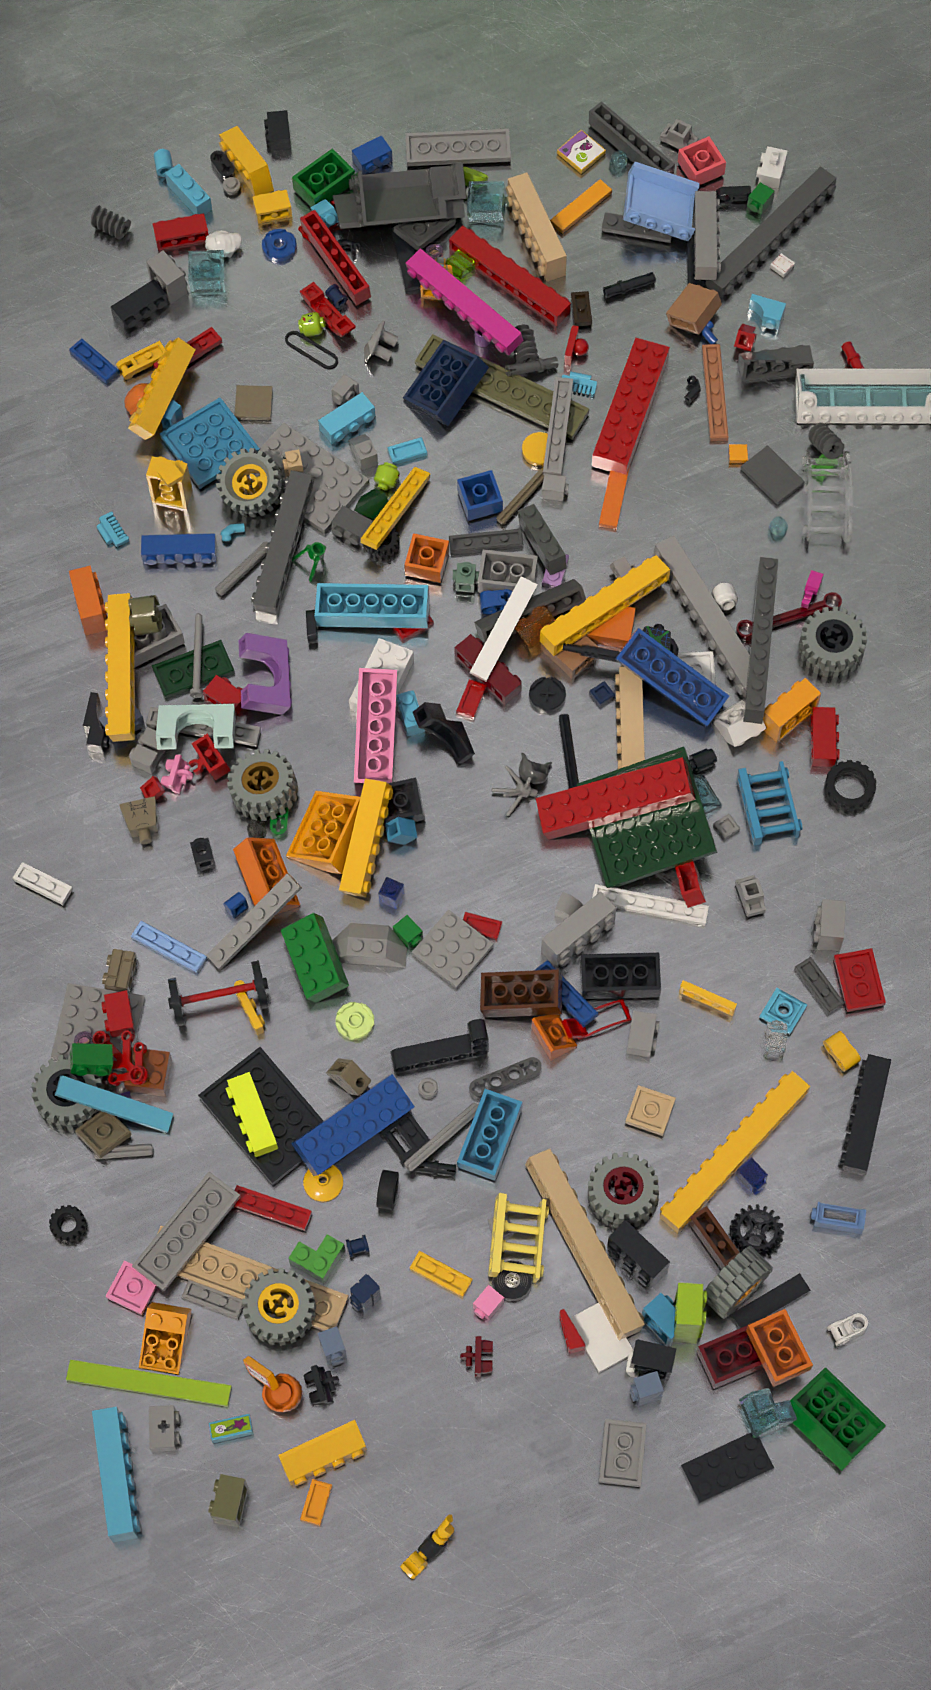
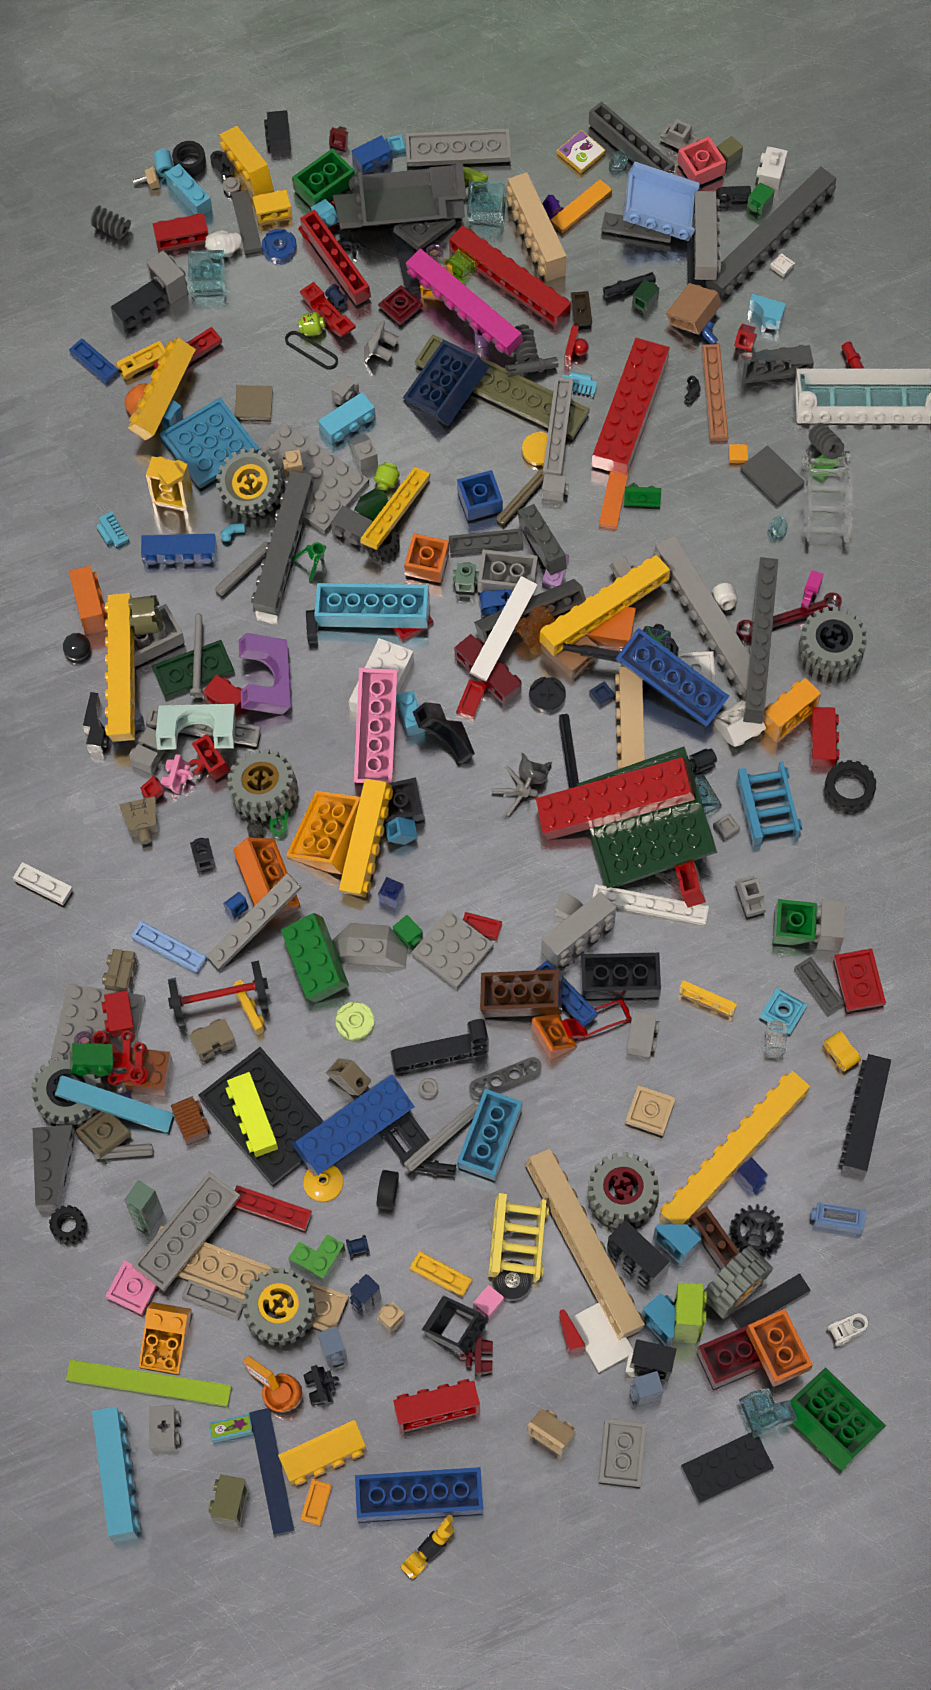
medium azure tile [387,437,428,465] -> none
none -> dark grey wedge [32,1124,75,1212]
none -> black hair [63,633,91,661]
none -> sand green brick [124,1180,163,1232]
none -> tan piece [133,166,161,190]
none -> dark orange brick [170,1096,210,1145]
none -> black tyre [172,141,206,175]
none -> dark tan brick [189,1018,236,1061]
none -> dark grey tile [231,190,262,254]
none -> dark blue tile [249,1408,294,1536]
none -> dark red tile [329,126,349,150]
none -> blue brick [355,1467,483,1522]
none -> tan brick [376,1302,405,1333]
none -> dark red piece [378,285,423,325]
none -> medium azure tile [385,135,406,155]
none -> red brick [393,1379,480,1432]
none -> black window [422,1295,488,1356]
none -> tan slope [527,1409,576,1456]
none -> dark purple tile [542,195,564,220]
none -> green tile [624,482,662,507]
none -> dark green brick [632,279,659,312]
none -> dark azure slope [653,1224,701,1265]
none -> olive brick [717,135,743,168]
none -> green slope [773,899,817,945]

